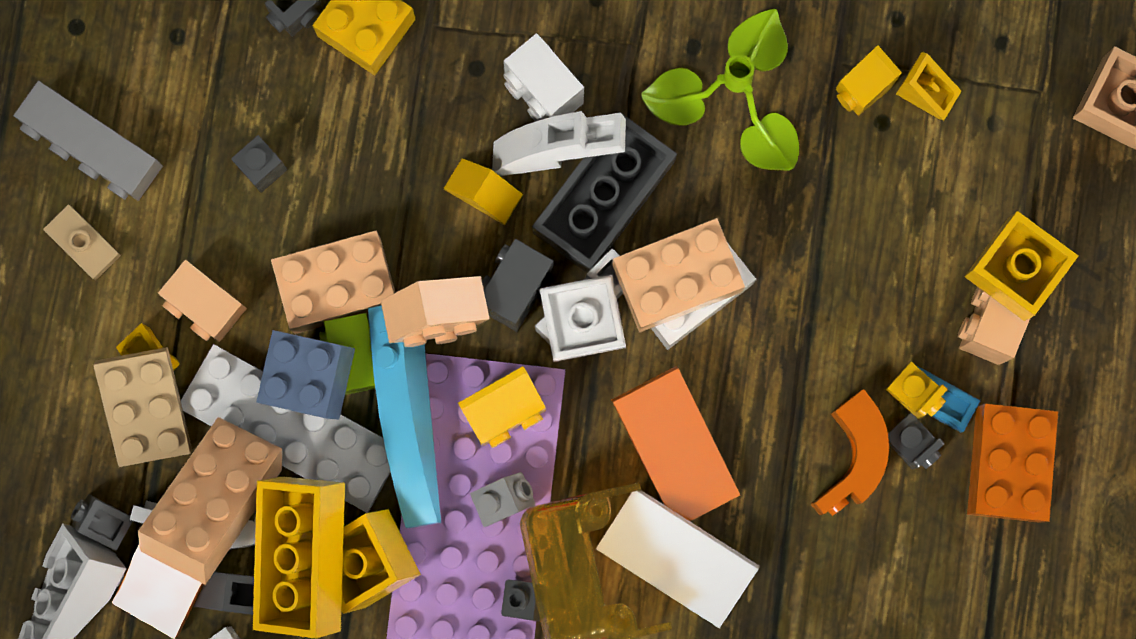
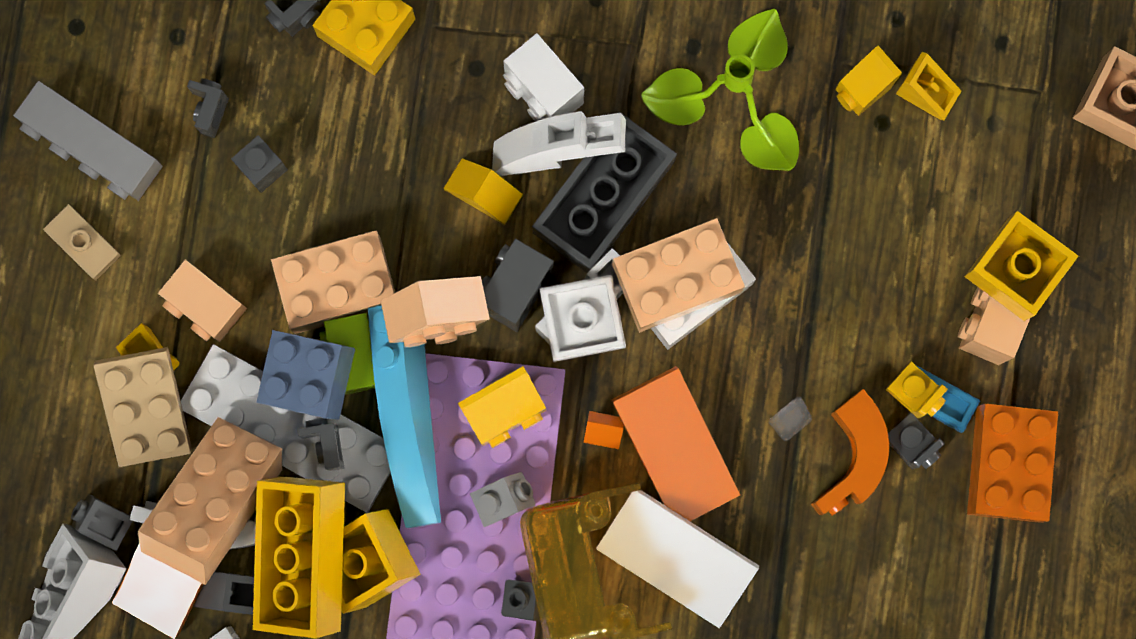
none -> dark grey bracket [187,78,229,138]
none -> dark grey bracket [297,418,345,471]
none -> orange tile [584,411,624,449]
none -> clear slope [769,397,812,441]

